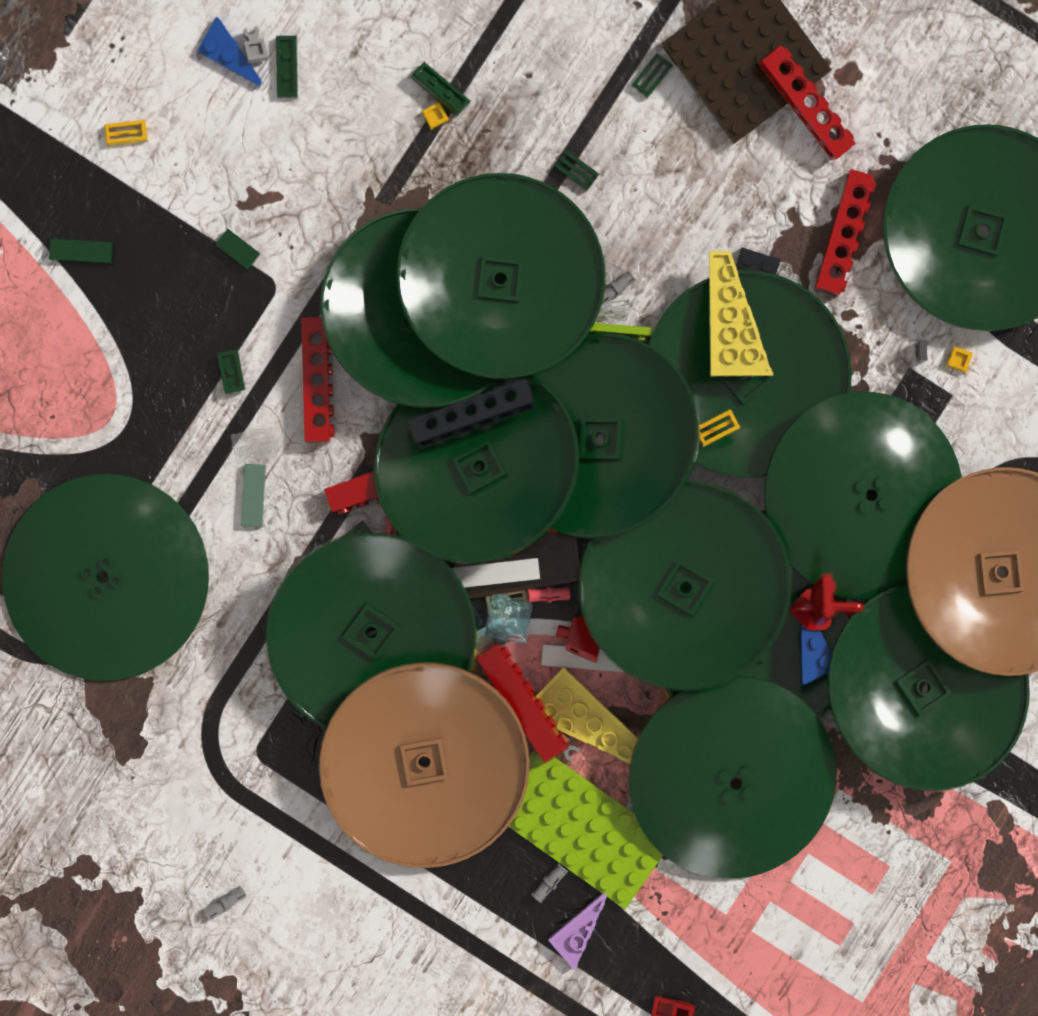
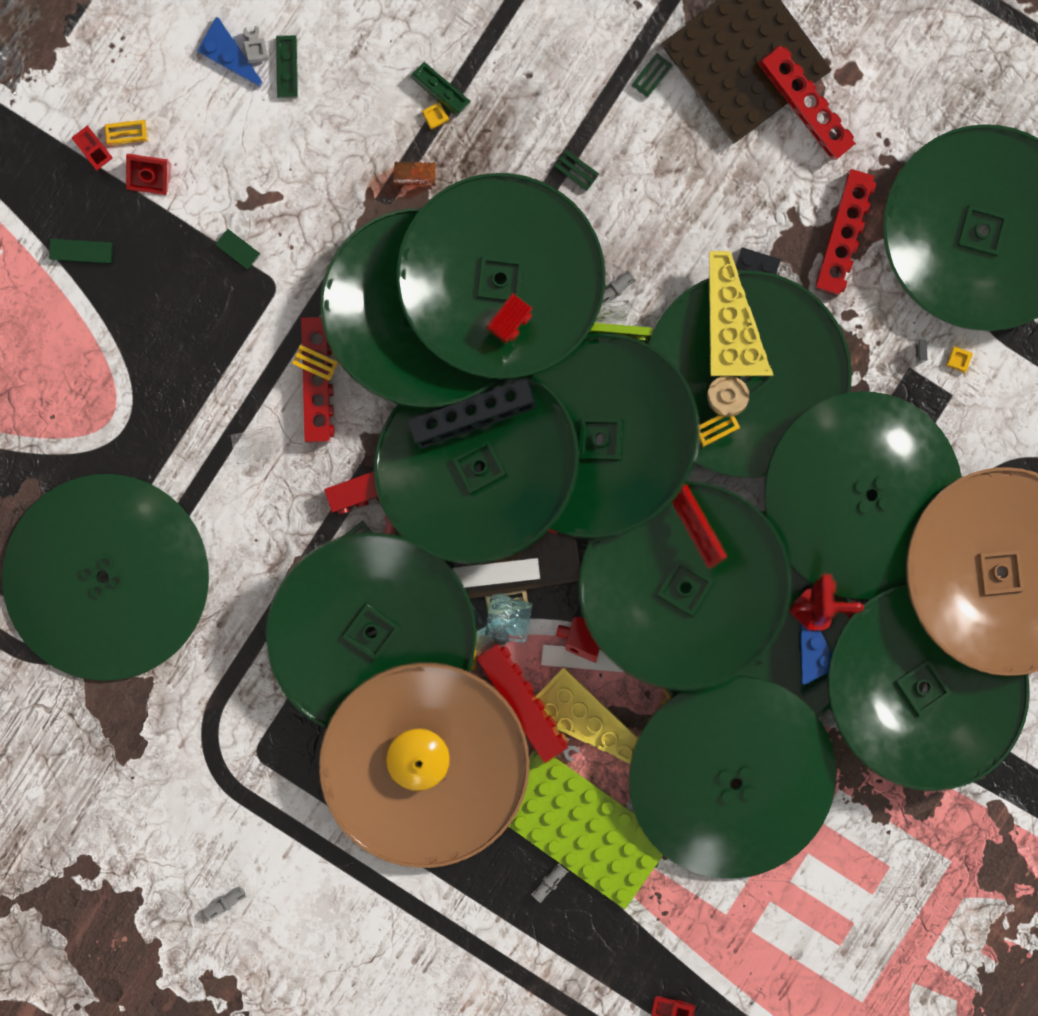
dark green plate [217,349,246,394] -> none
sand green tile [241,464,266,527] -> none
coral pin [527,586,570,603] -> none
lavender wing [548,892,607,970] -> none
none -> red brick [71,125,113,170]
none -> red slope [126,154,172,195]
none -> yellow tile [292,345,339,381]
none -> yellow dish [387,728,450,791]
none -> clear orange brick [394,161,436,186]
none -> red brick [486,293,532,344]
none -> red plate [672,484,727,568]
none -> tan tile [707,376,749,417]

